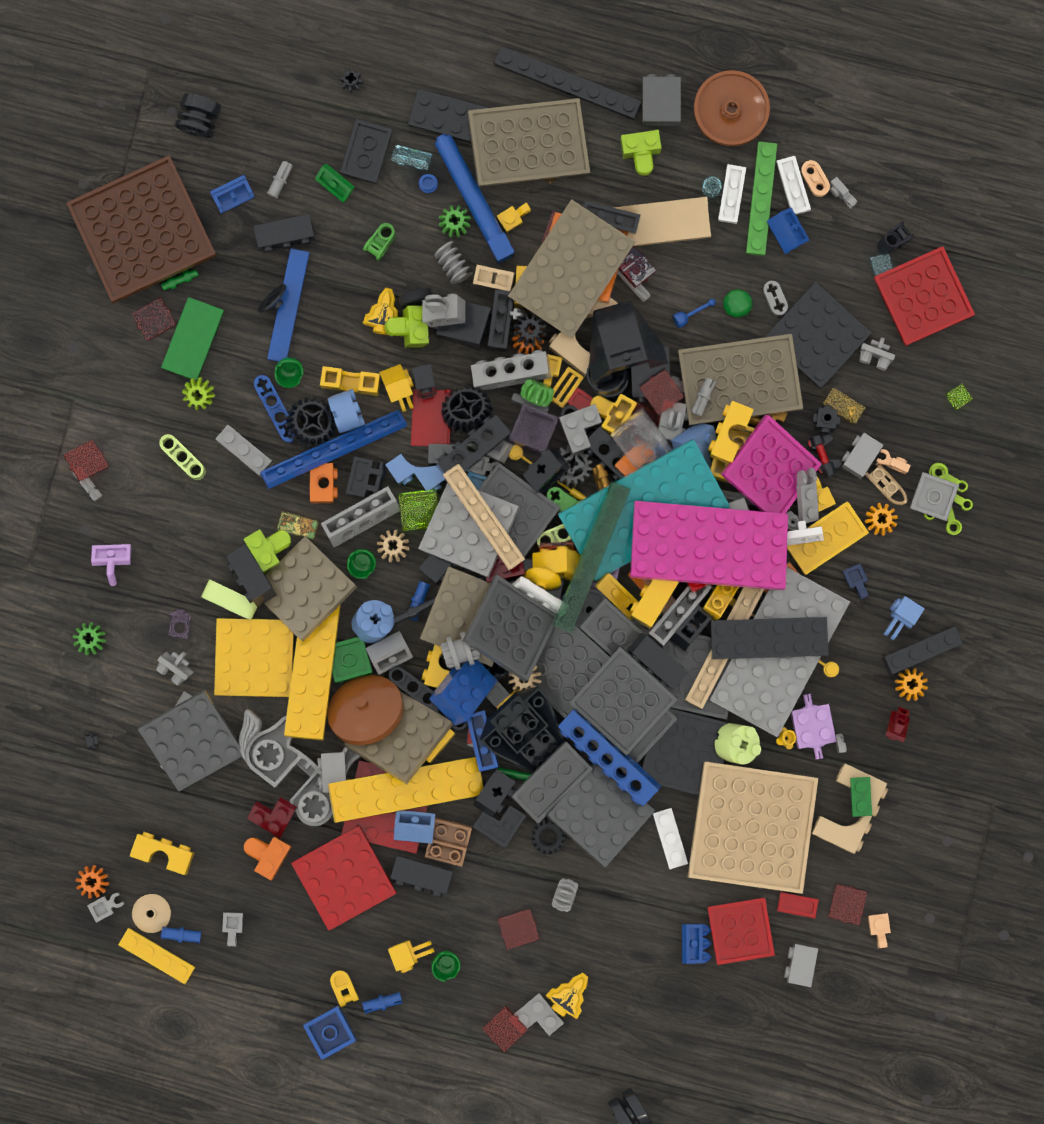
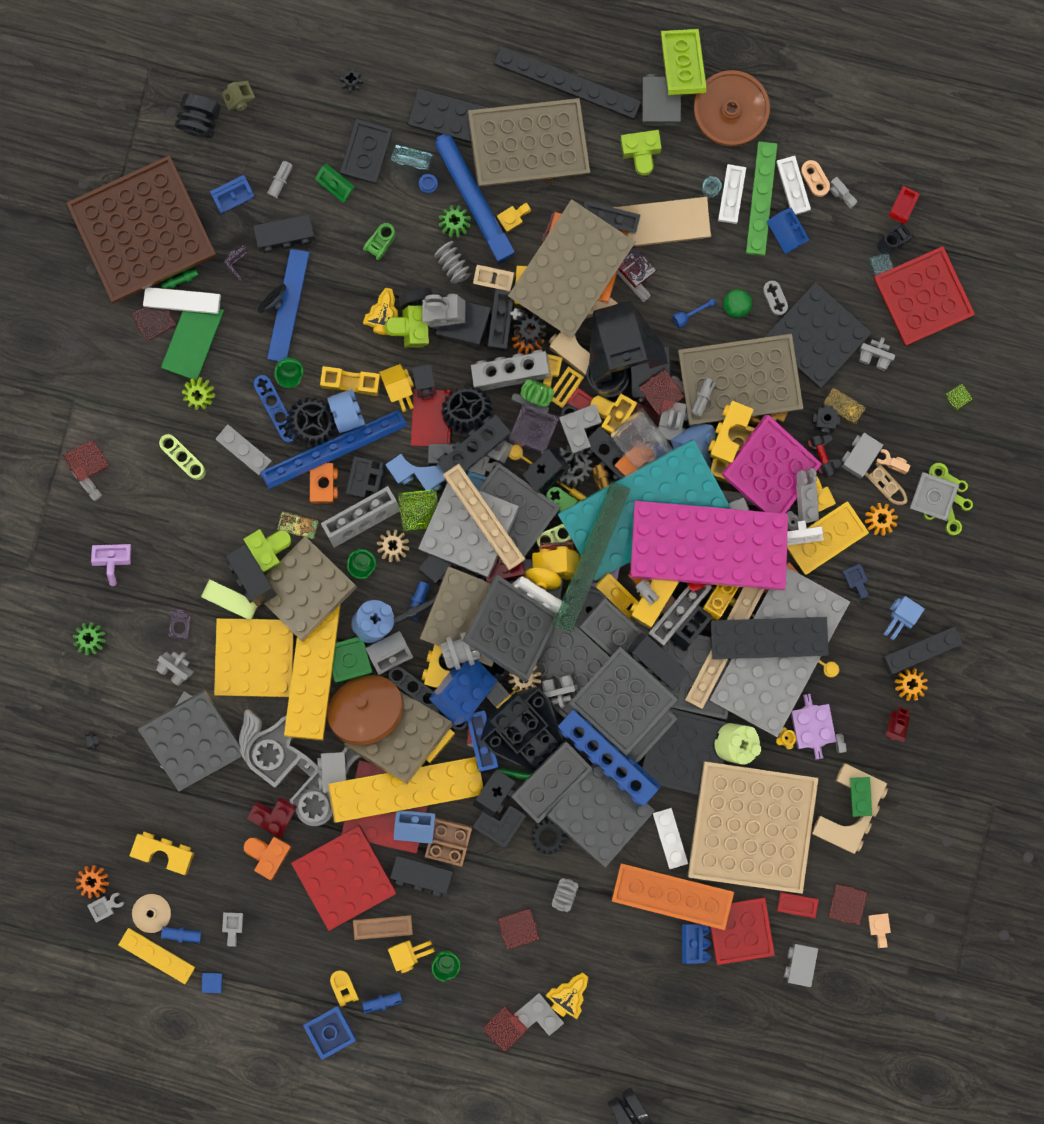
none -> white tile [143,287,221,314]
none -> blue tile [202,973,223,993]
none -> olive brick [221,81,255,111]
none -> clear purple bracket [224,245,248,282]
none -> medium nougat plate [353,915,413,940]
none -> light grey hips [542,675,578,708]
none -> orange plate [612,863,734,930]
none -> light grey pin [636,580,660,605]
none -> lime plate [661,29,706,95]
none -> red tile [888,186,920,224]

